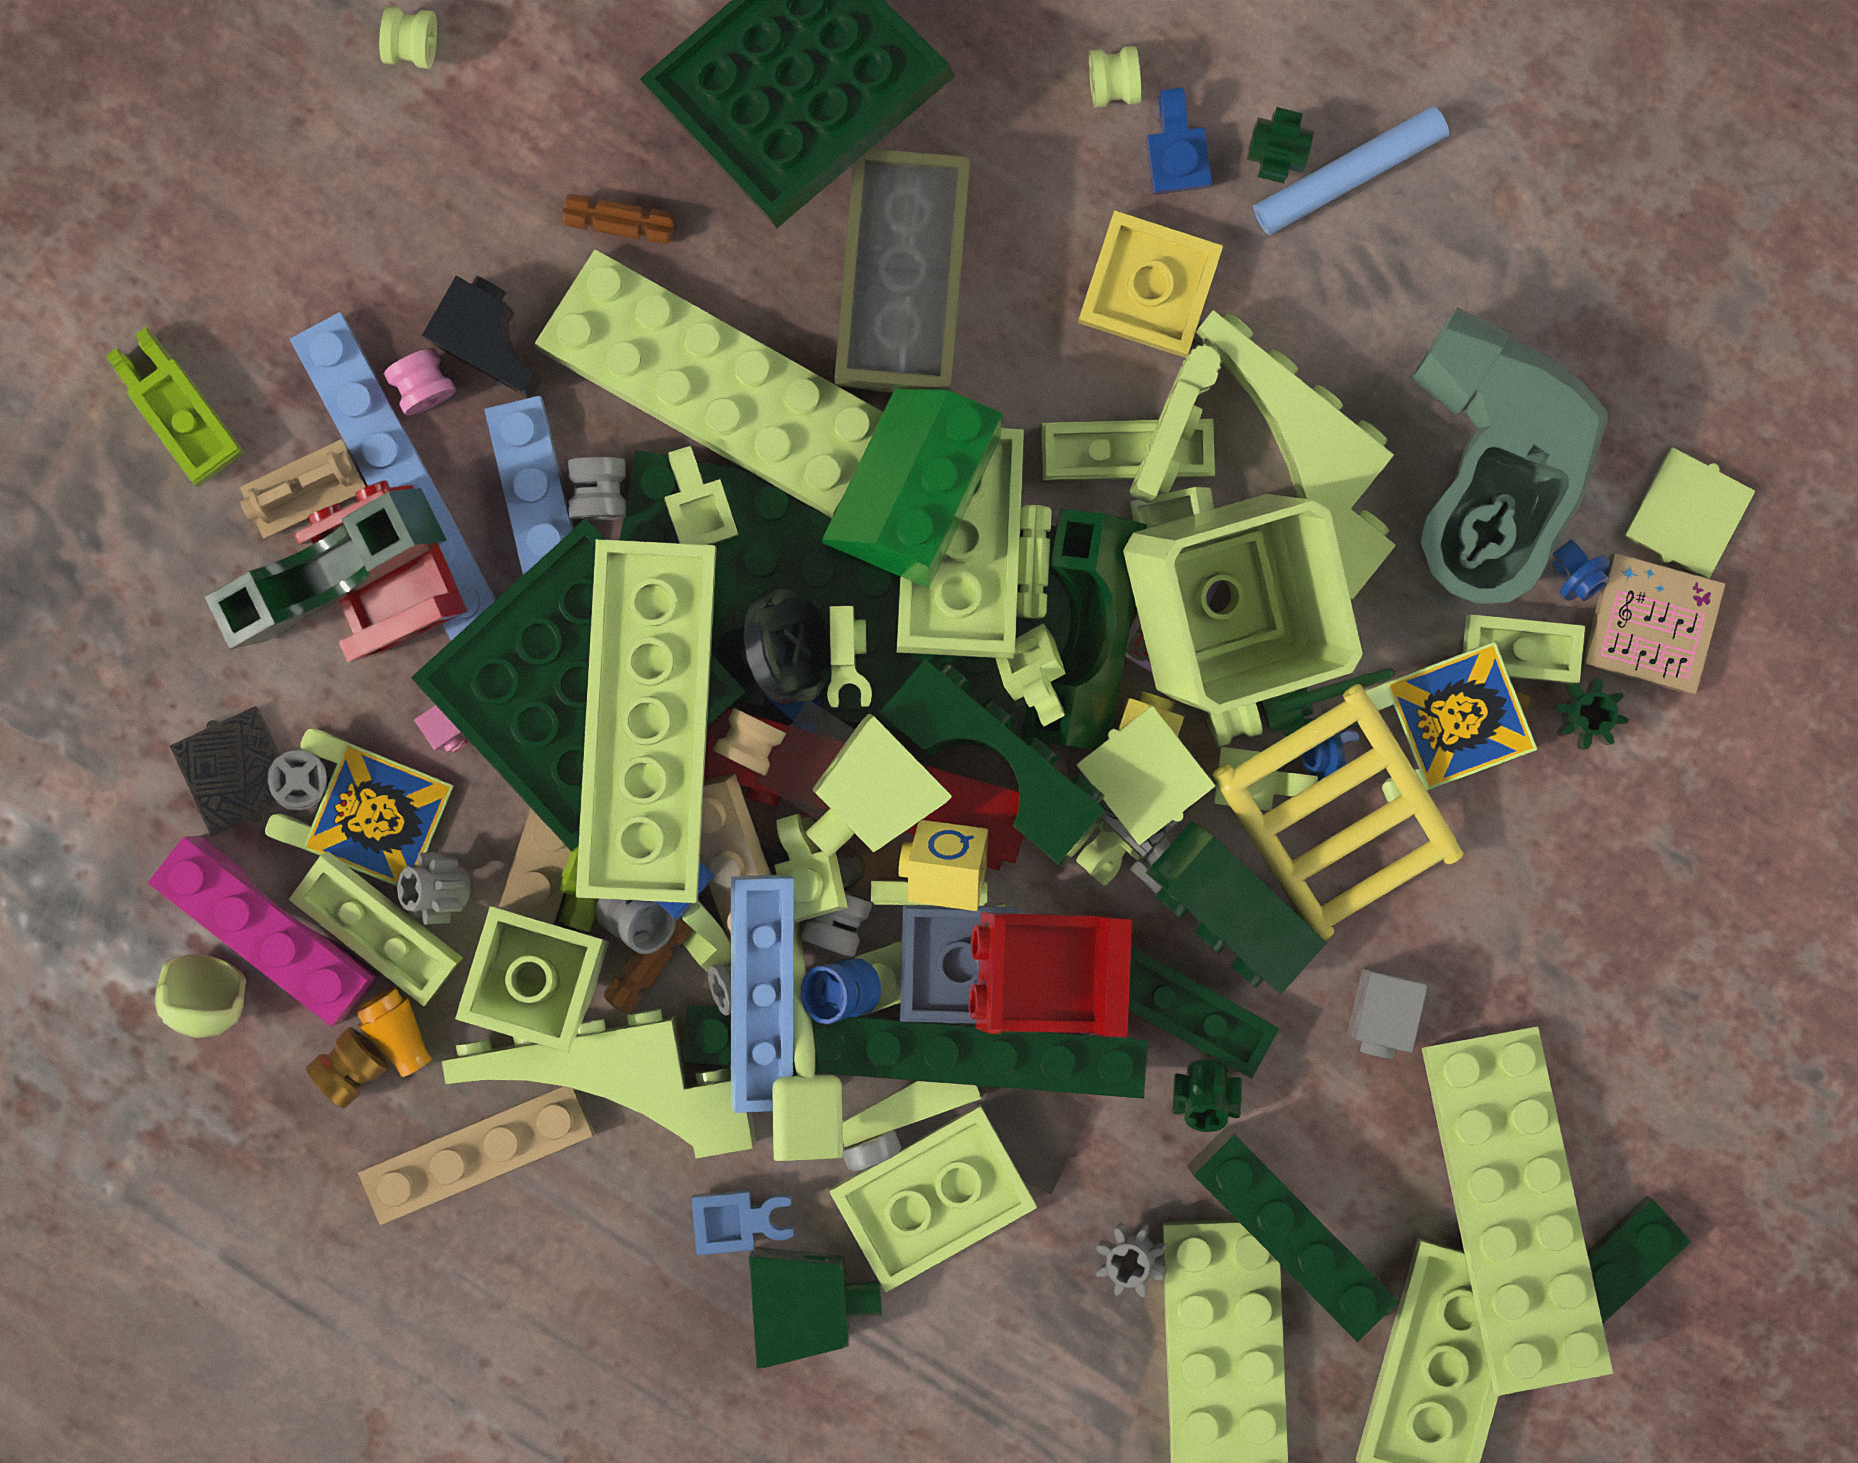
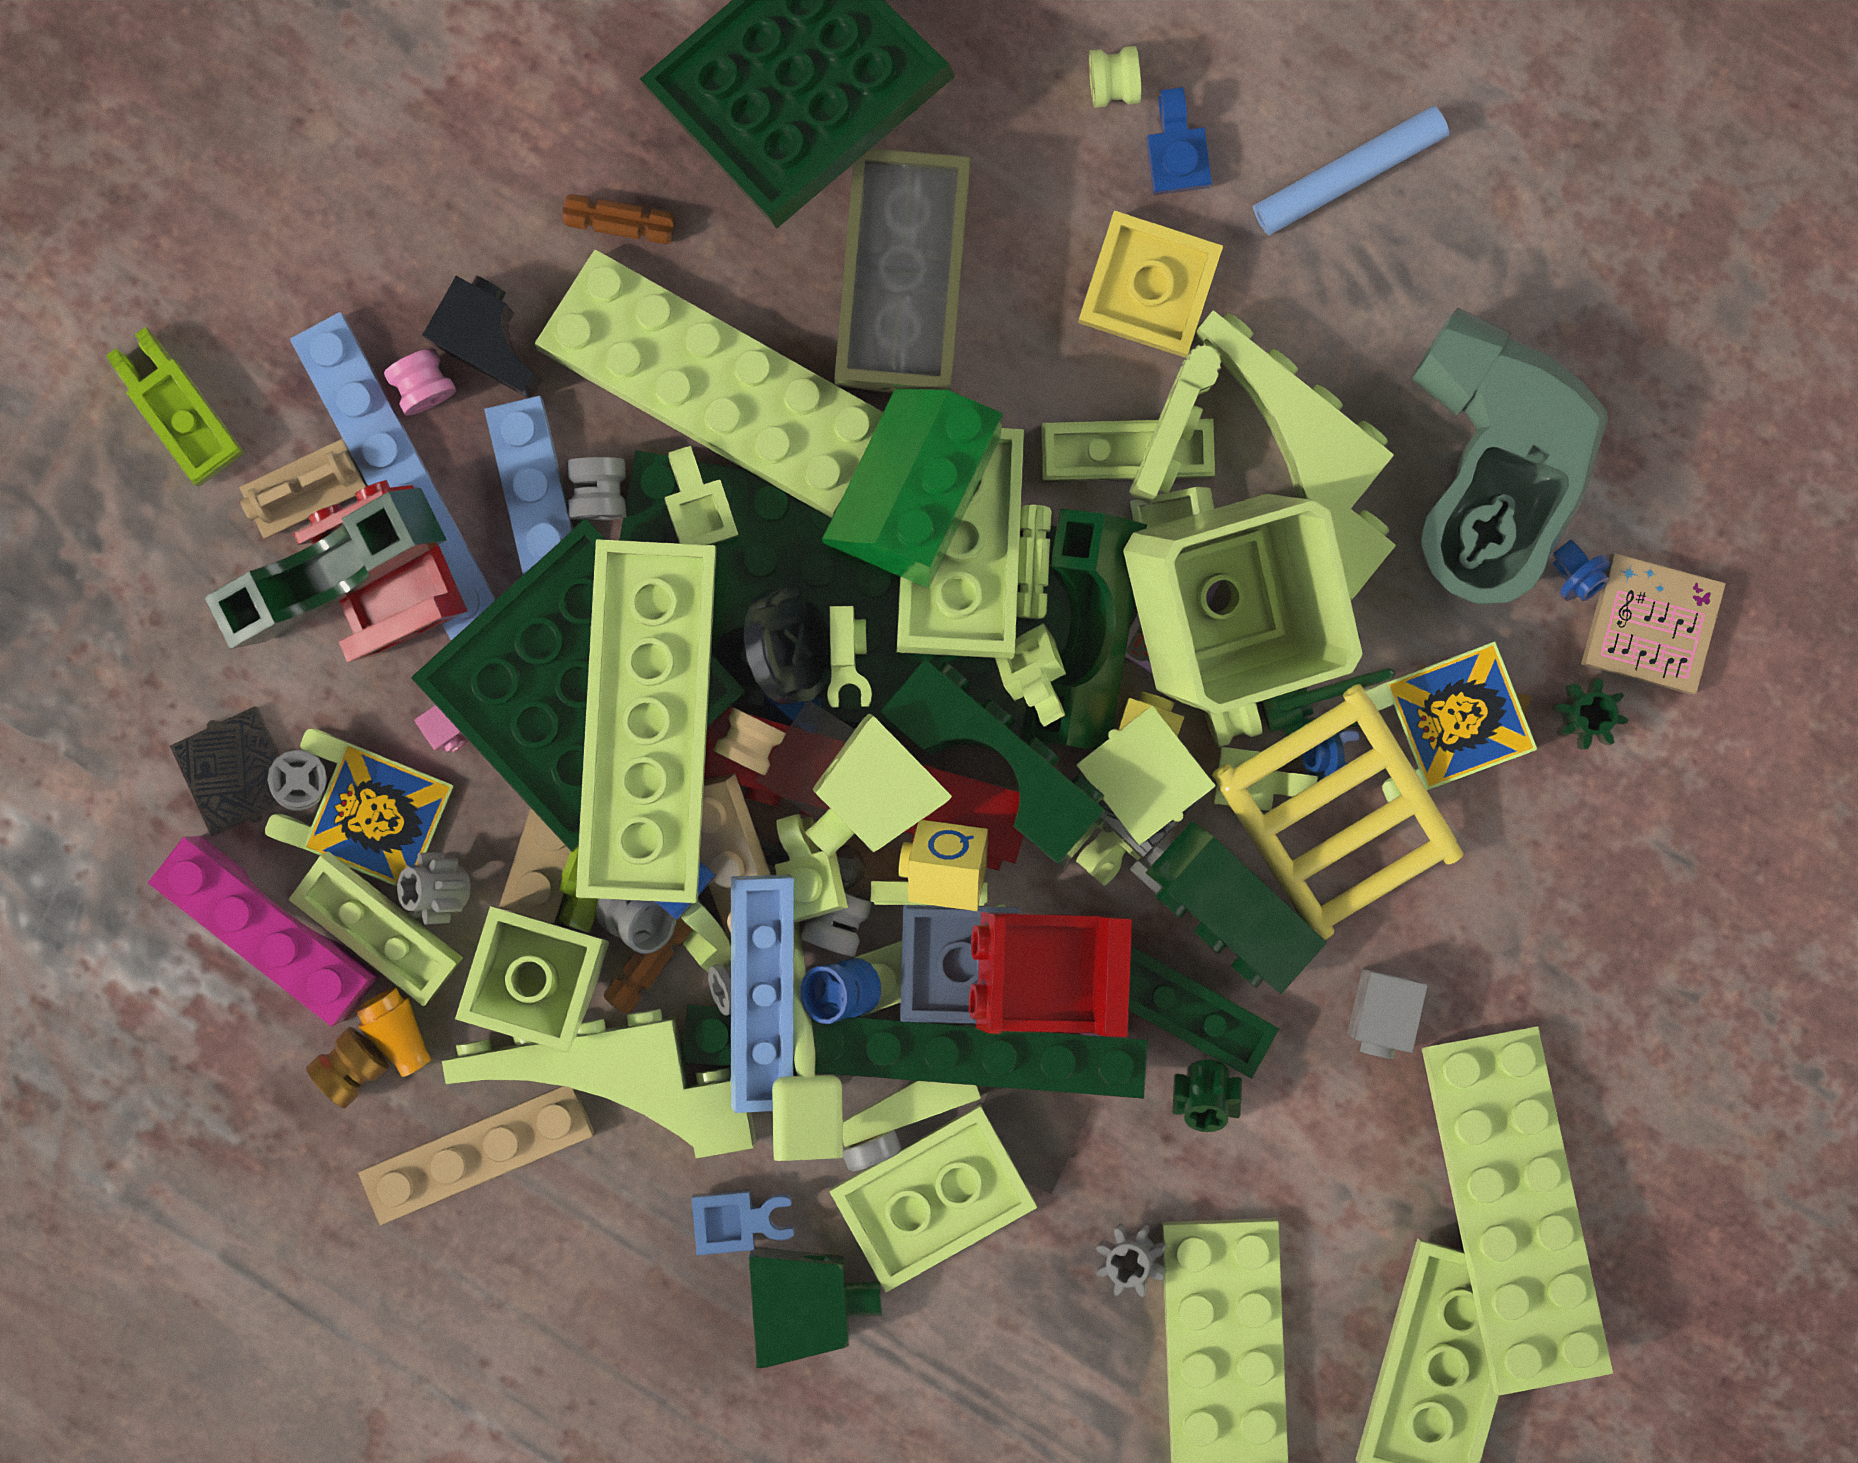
yellowish green hair [155,954,246,1038] -> none
yellowish green wheel [379,5,437,69] -> none
dark green arch [1187,1126,1399,1343] -> none
dark green gear [1247,107,1314,184] -> none
yellowish green plate [1463,614,1585,684] -> none
dark green plate [1587,1196,1692,1324] -> none
yellowish green piece [1623,447,1755,579] -> none

